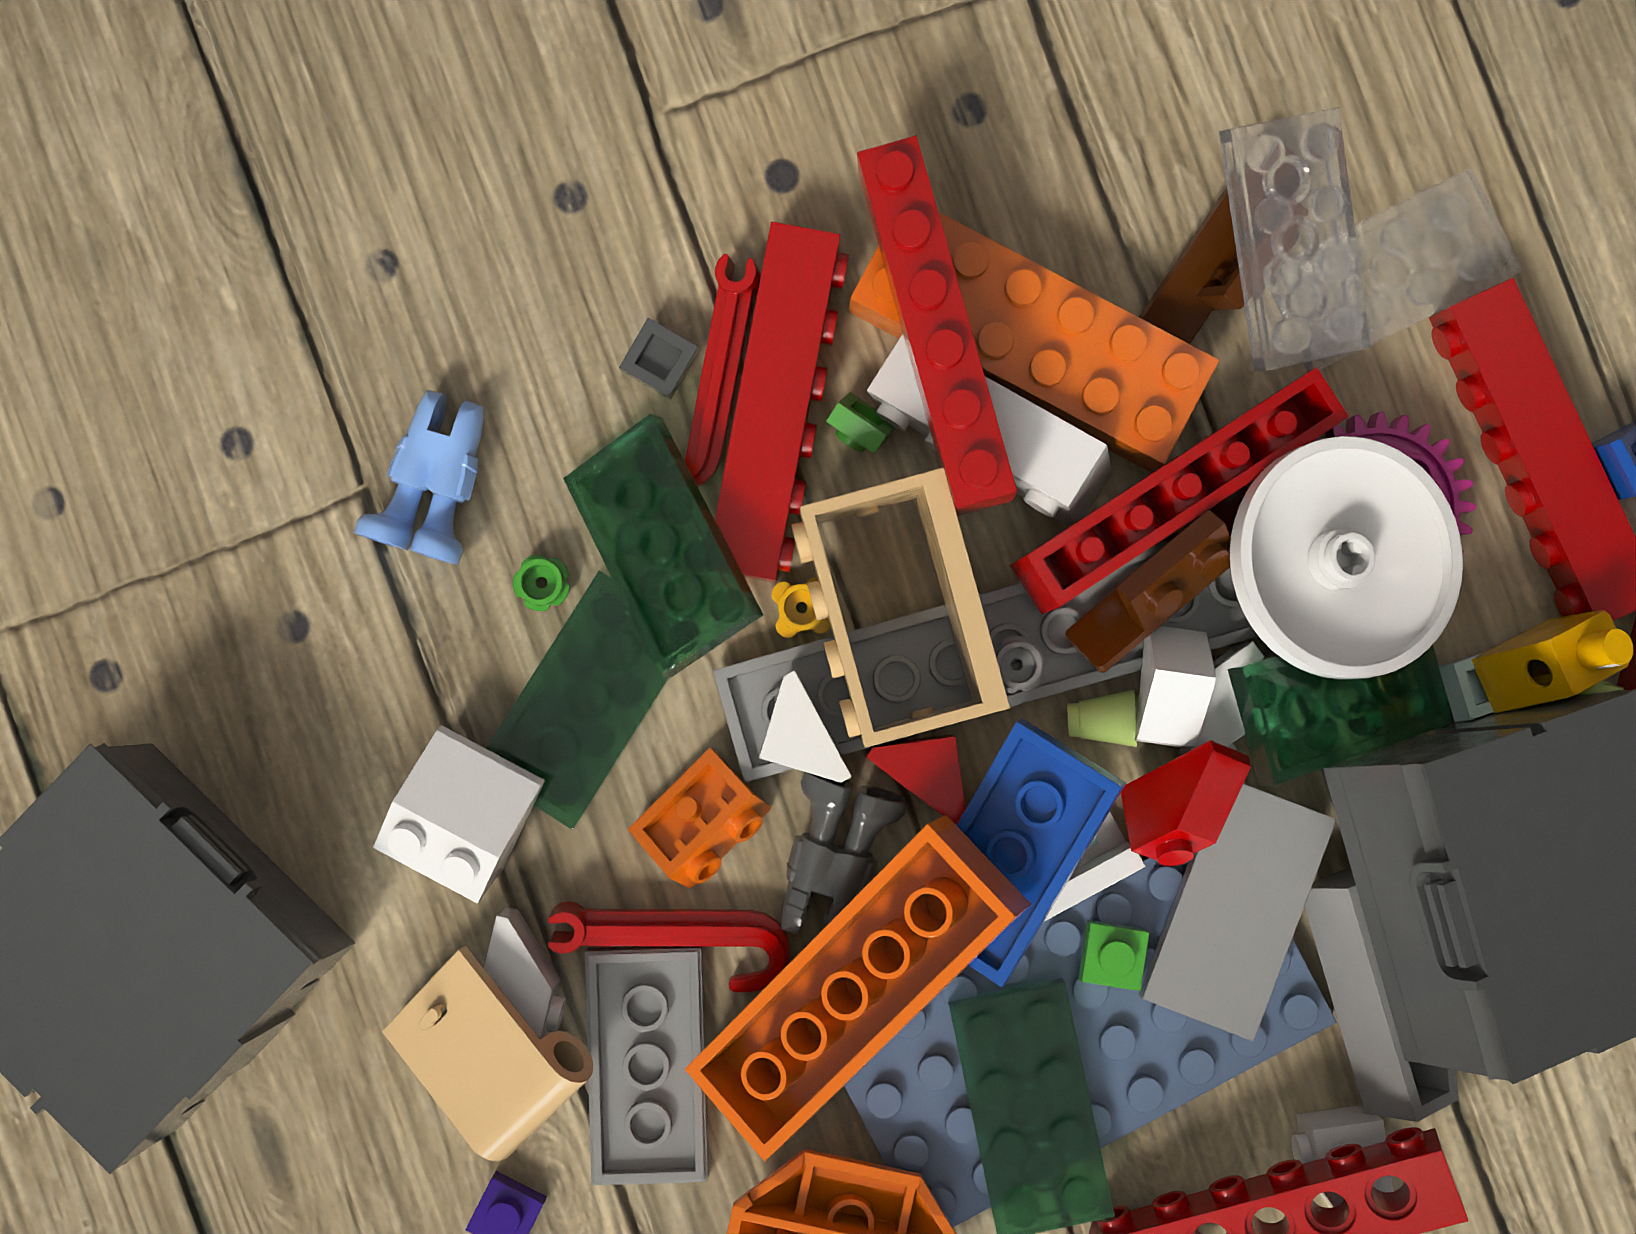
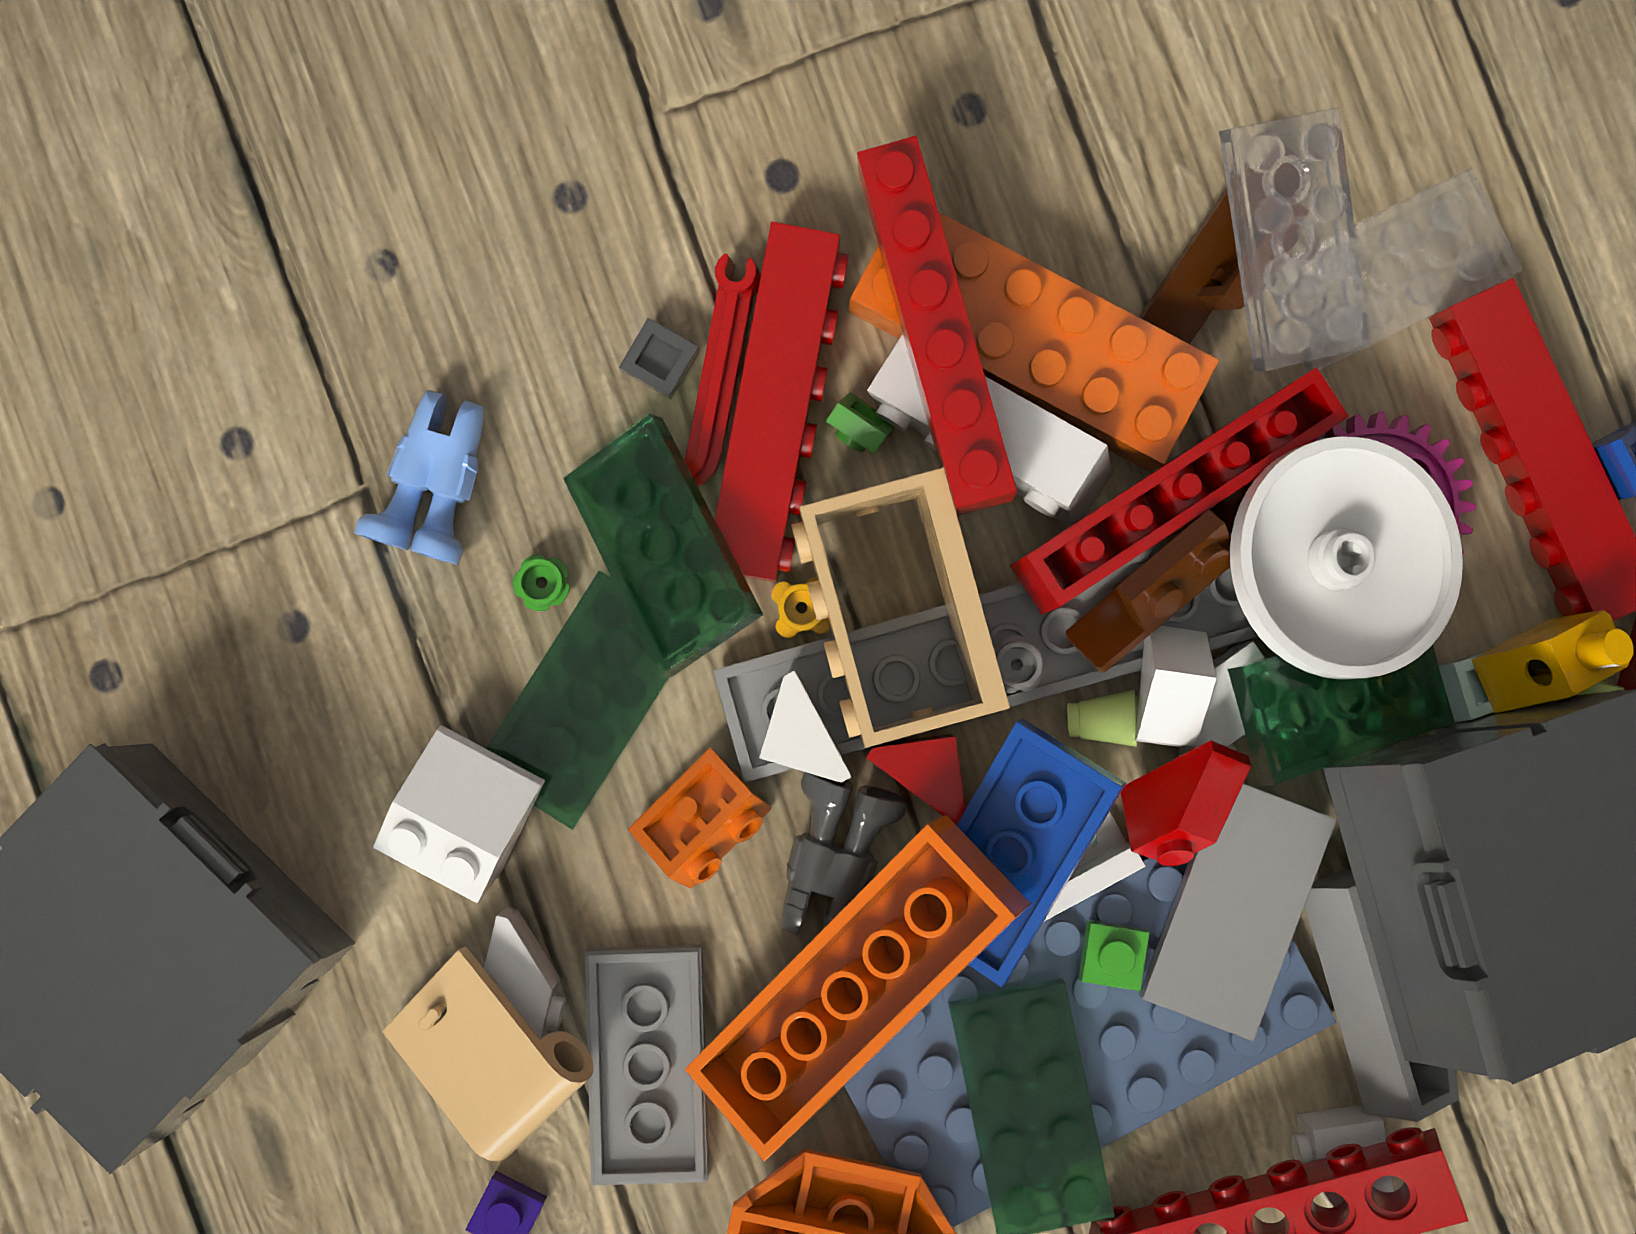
red piece [548,901,790,992] -> none

